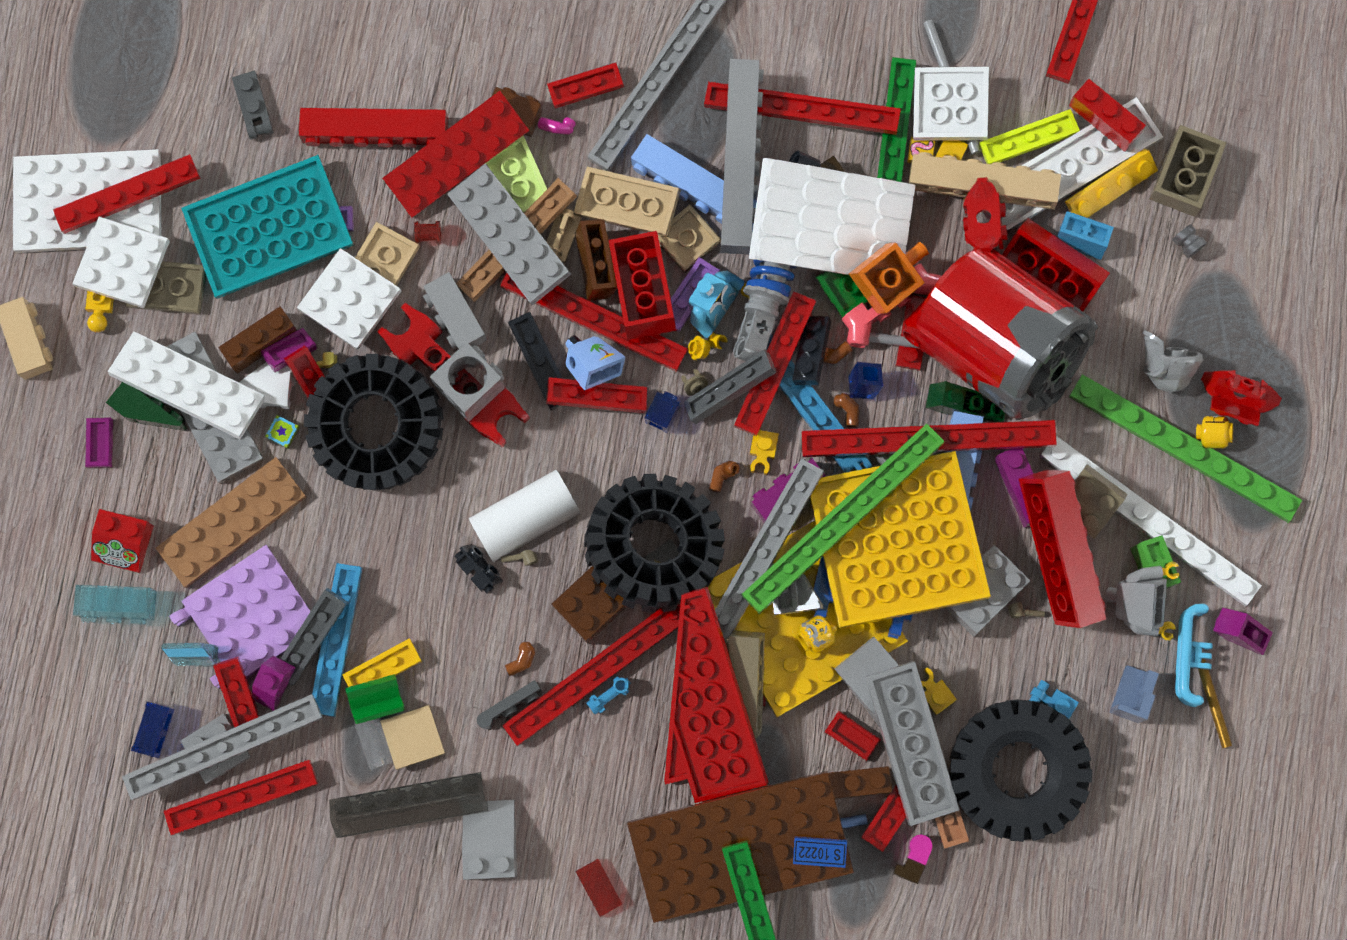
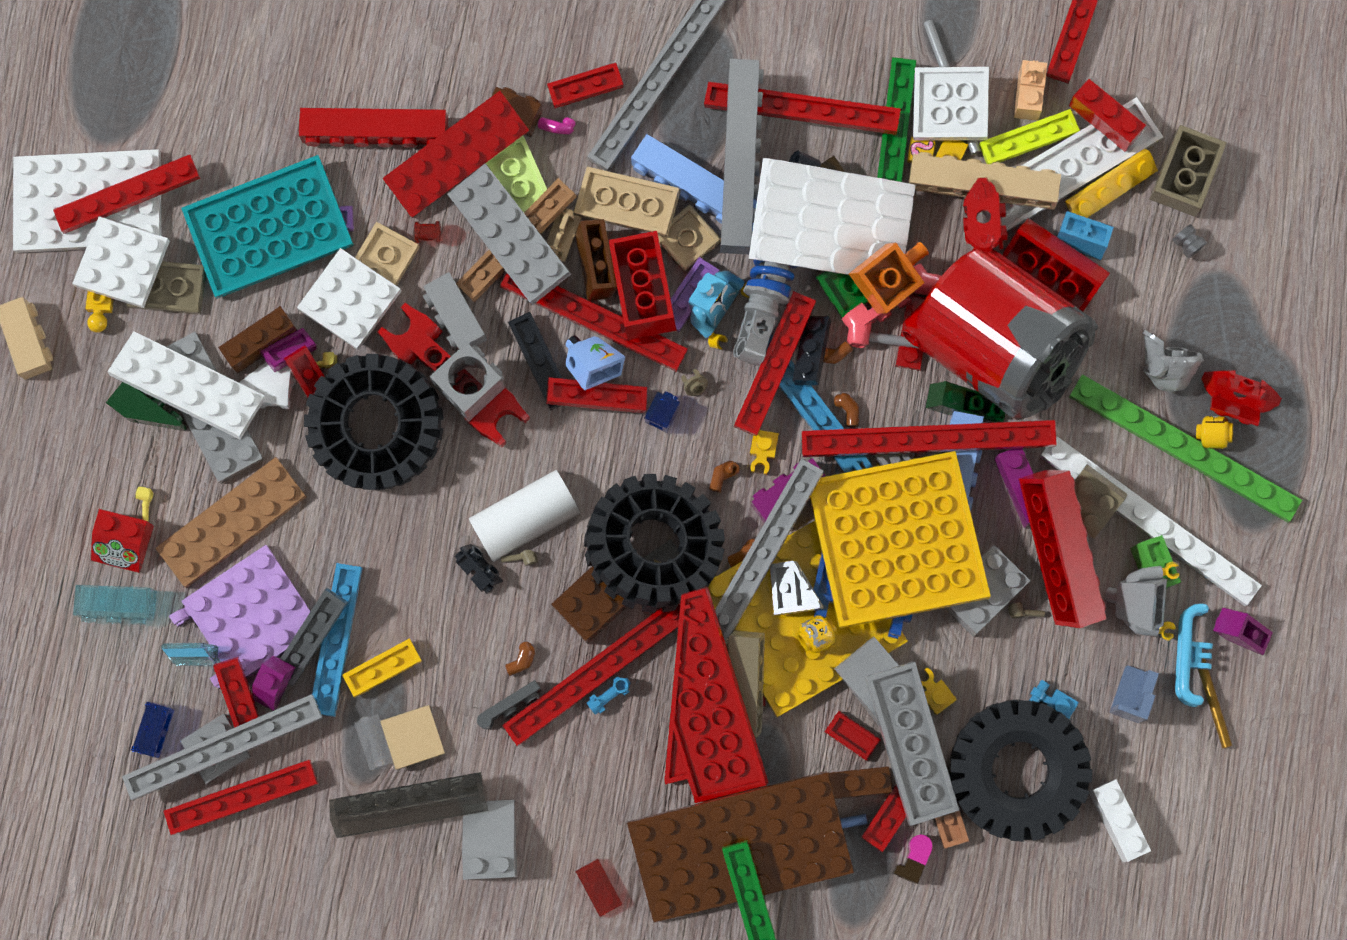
magenta tile [85,417,113,468] -> none
dark grey plate [232,70,274,140] -> none
tile [265,415,300,449] -> none
green panel [345,674,405,724] -> none
dark grey plate [684,350,776,424] -> none
yellow plate [688,336,710,360] -> none
bright green plate [742,424,944,614] -> none
blue tile [793,836,847,868] -> none
clear blue brick [848,362,883,400] -> none
none -> light yellow hand [135,486,153,522]
none -> dark orange arm [728,538,755,567]
none -> light nougat hinge [1014,60,1047,121]
none -> white brick [1089,780,1151,862]

